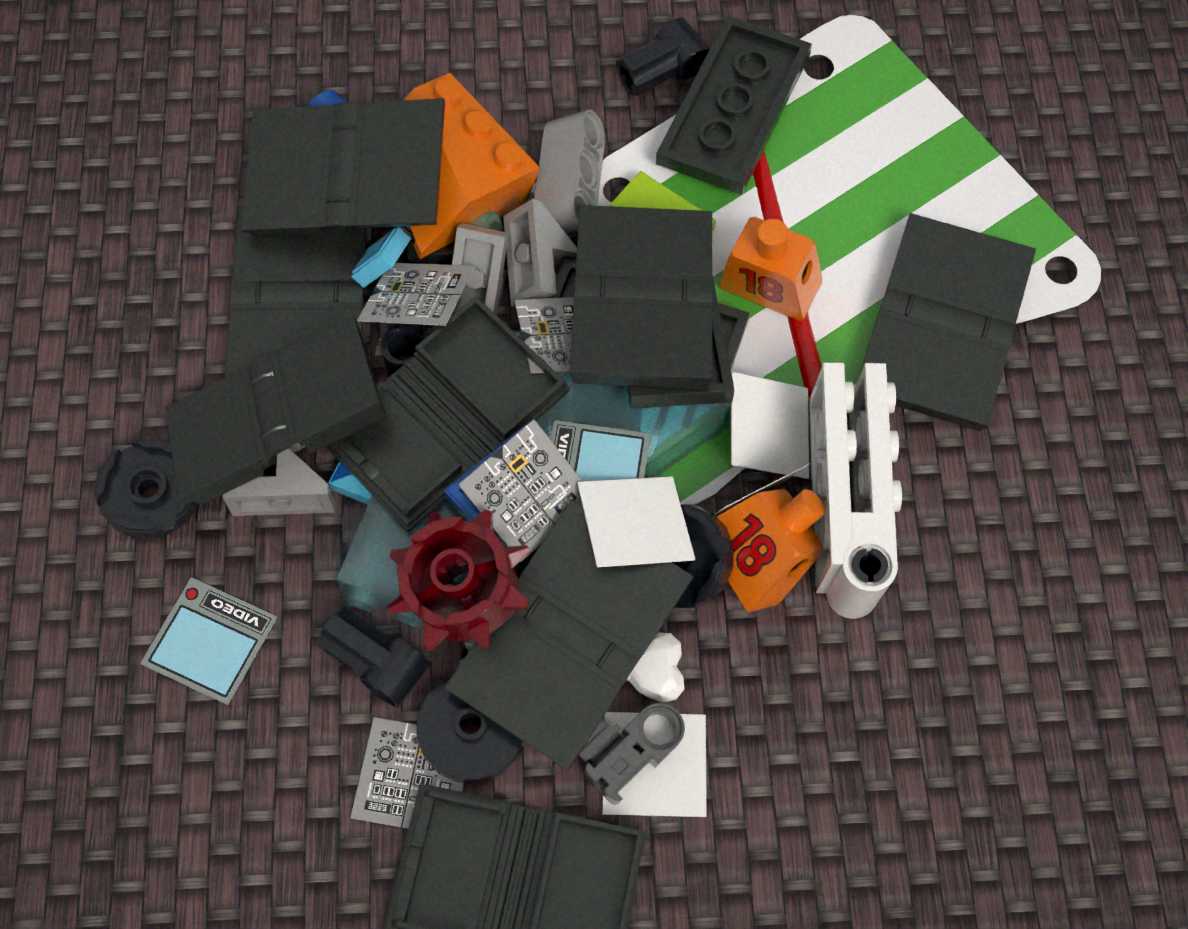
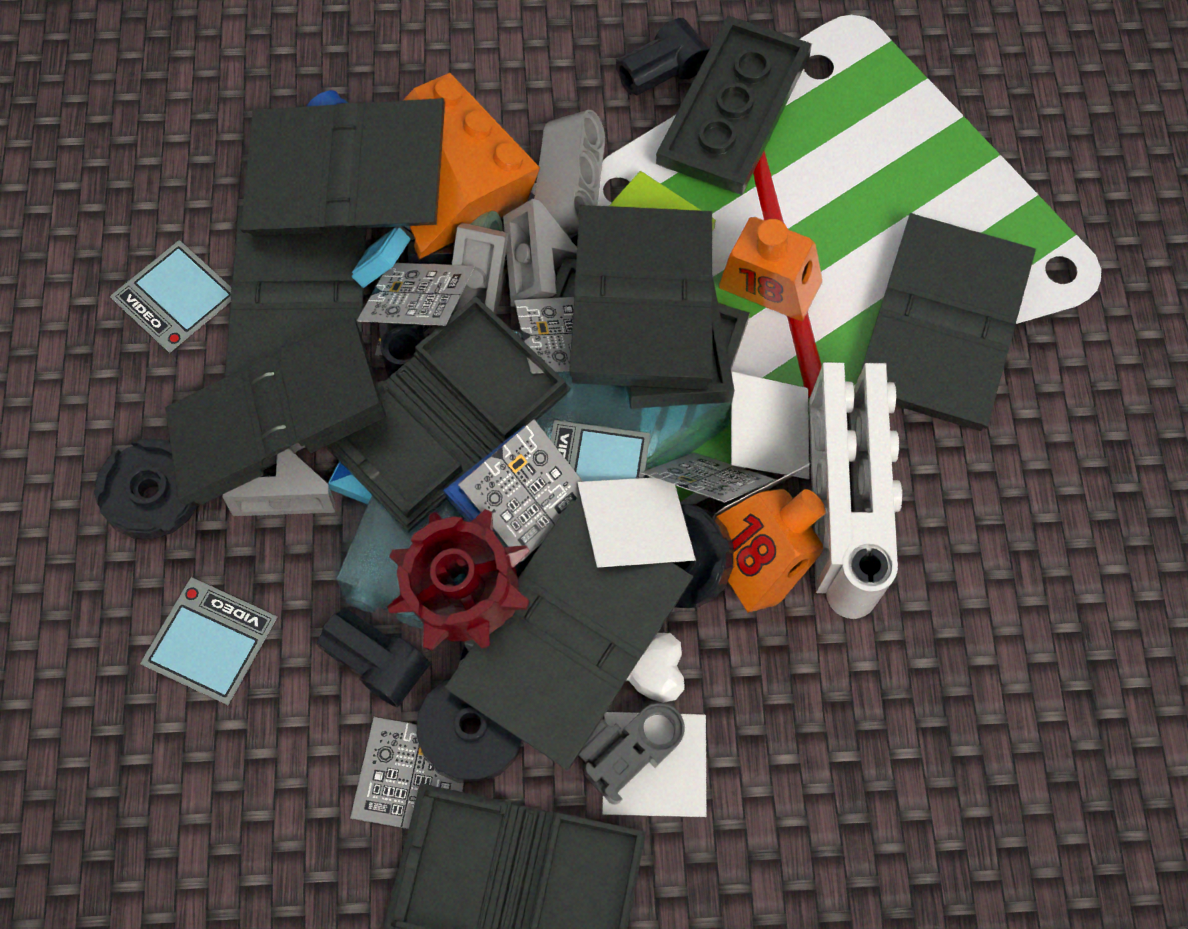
none -> sticker [110,240,231,353]
none -> light grey sticker [641,453,776,502]

